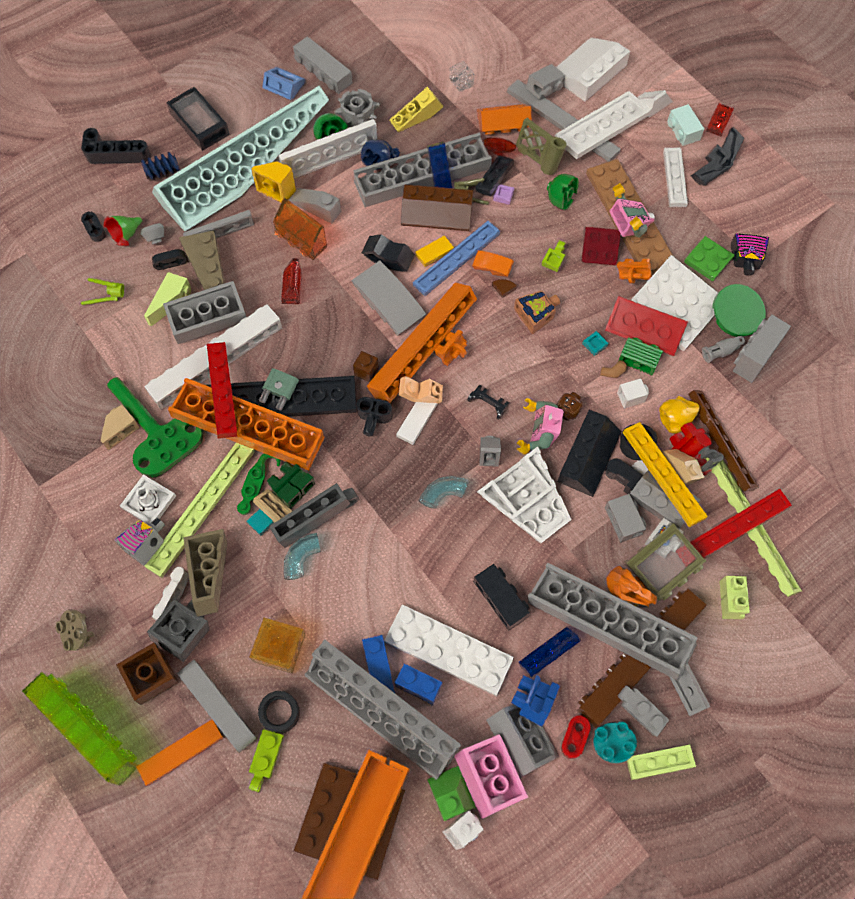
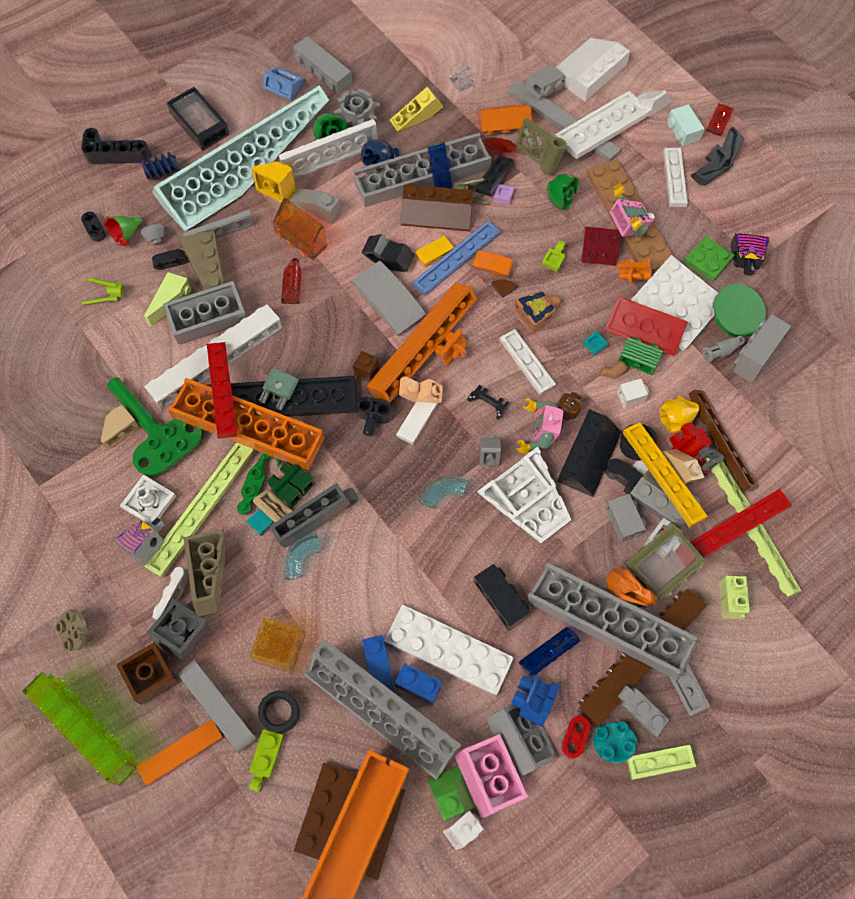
none -> white tile [500,329,556,396]

